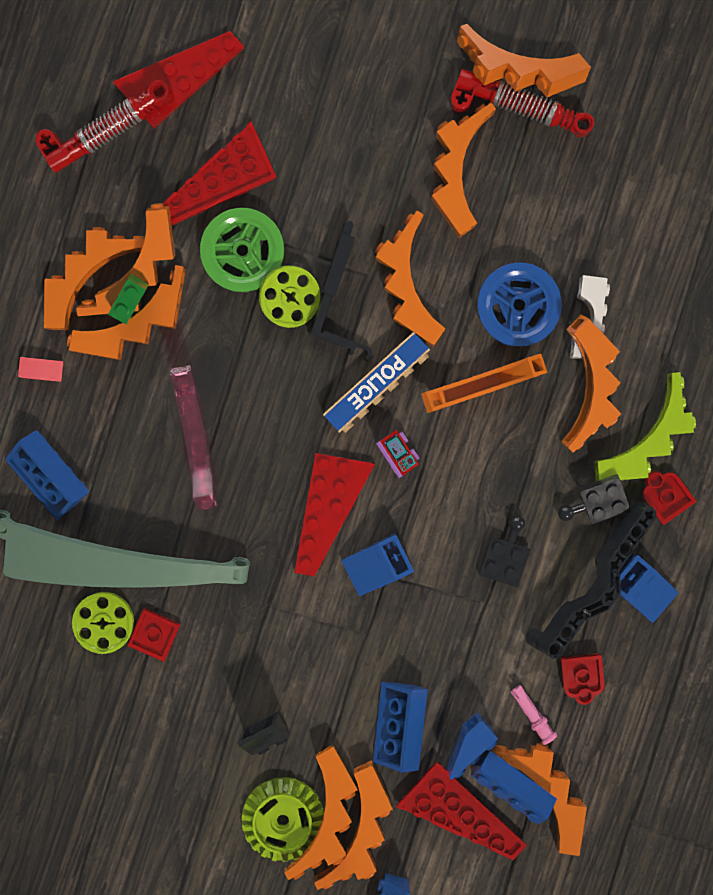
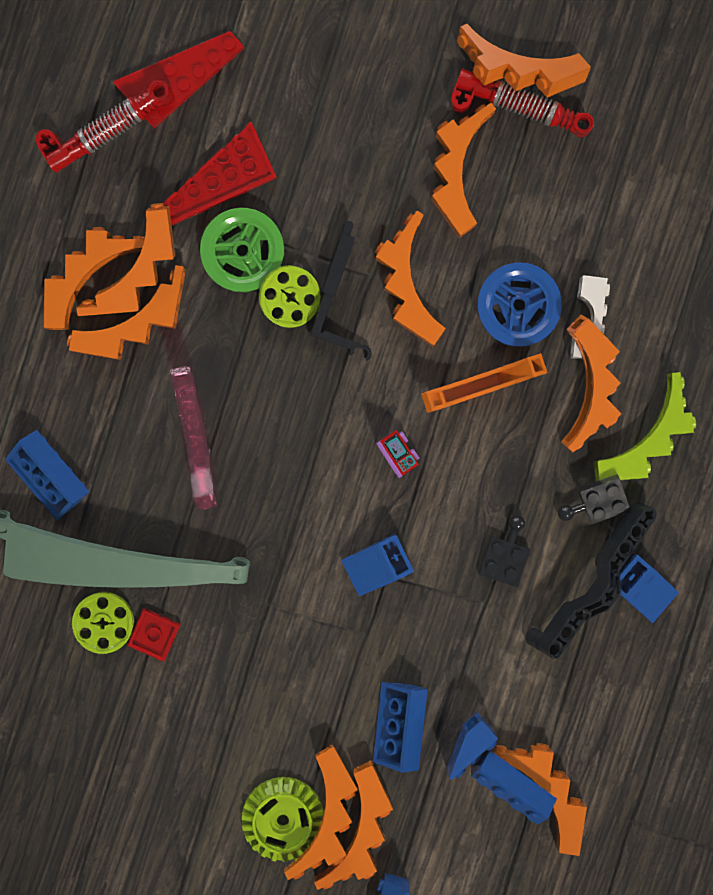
coral slope [18,357,63,382] -> none
green brick [108,274,149,324] -> none
black slope [237,711,290,755] -> none
red wing [294,453,375,576] -> none
blue brick [323,332,430,433] -> none
red wing [396,761,527,860] -> none
bright pink pin [511,685,558,745] -> none
red plate [560,653,605,705] -> none
red plate [642,471,697,525] -> none

